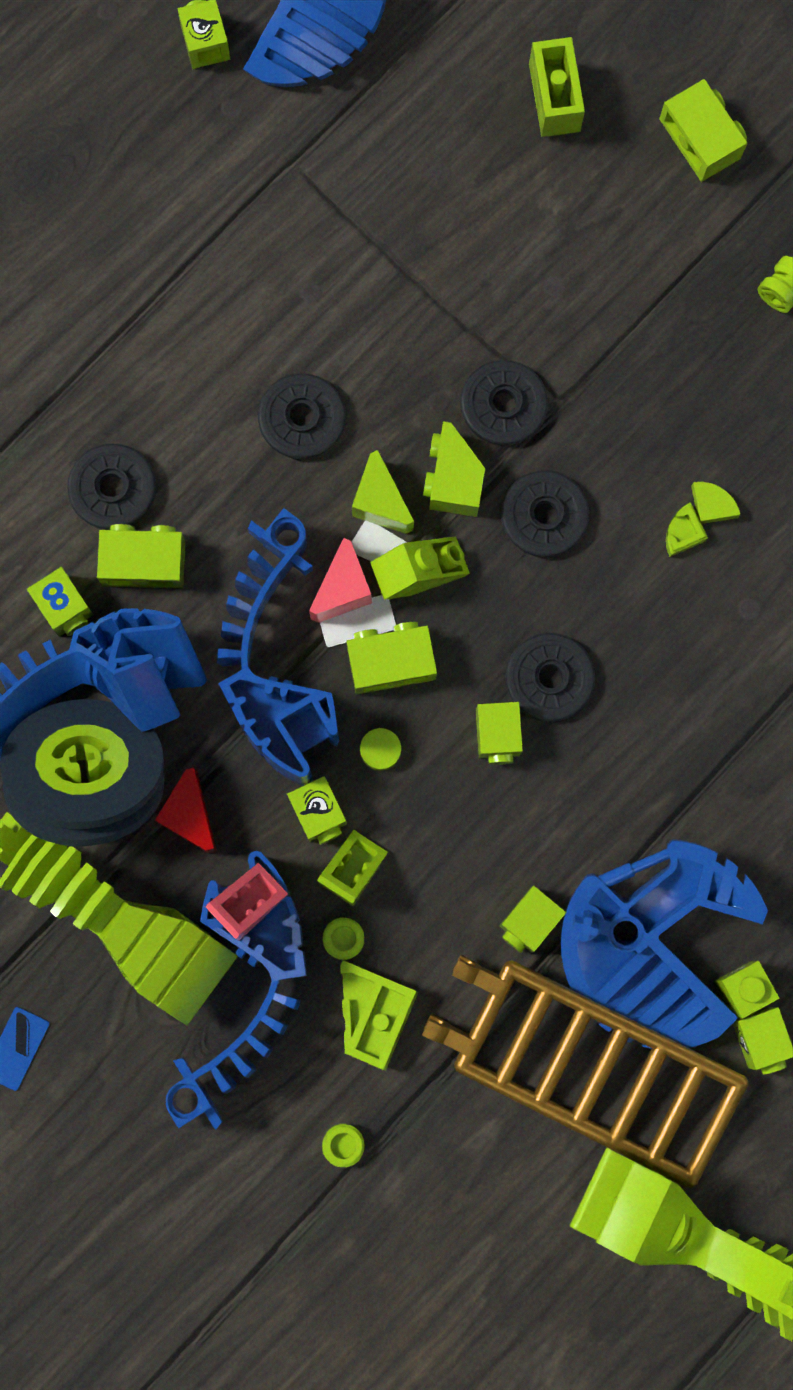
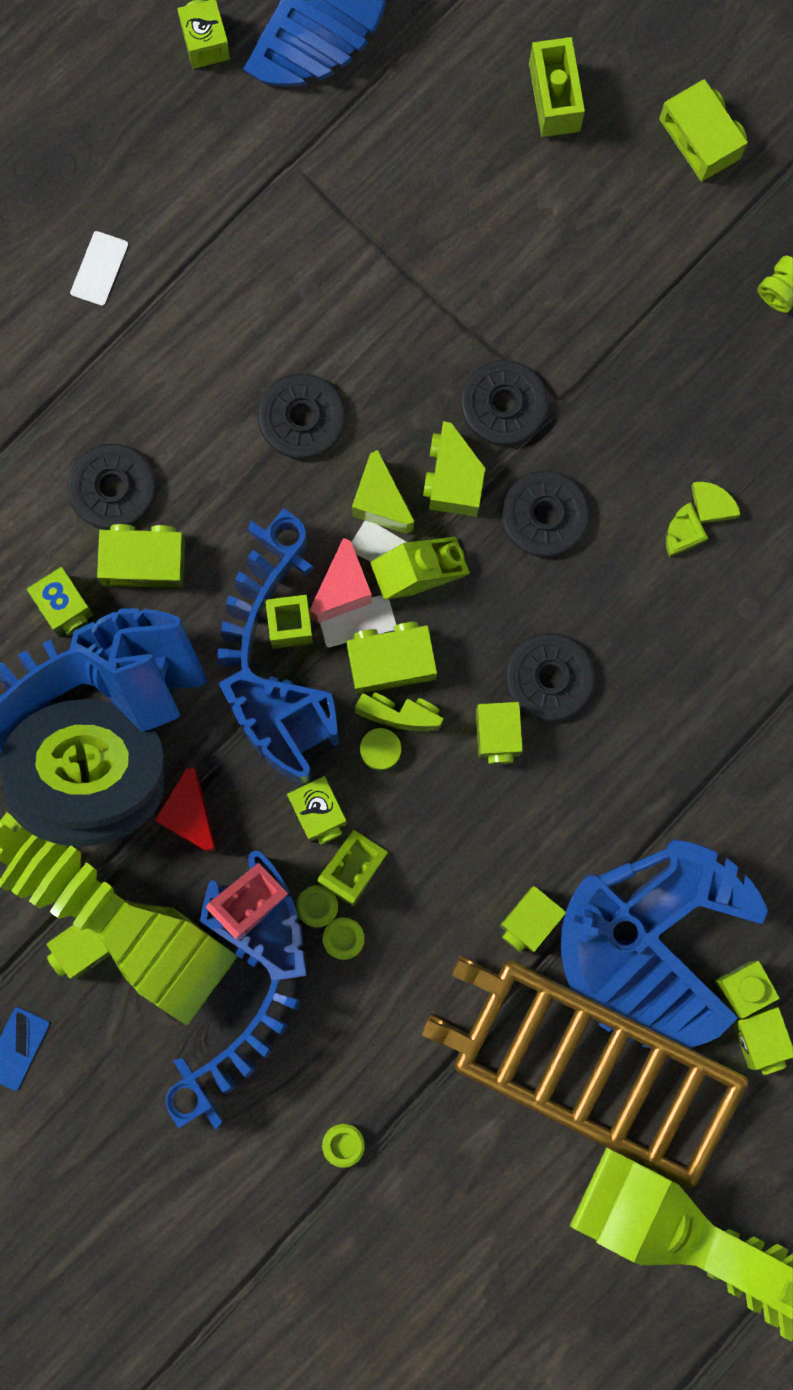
lime wing [340,960,418,1071] -> none
none -> lime brick [46,925,110,979]
none -> white sticker [70,231,128,306]
none -> lime brick [265,595,313,649]
none -> lime tile [296,885,338,928]
none -> lime slope [355,693,444,732]

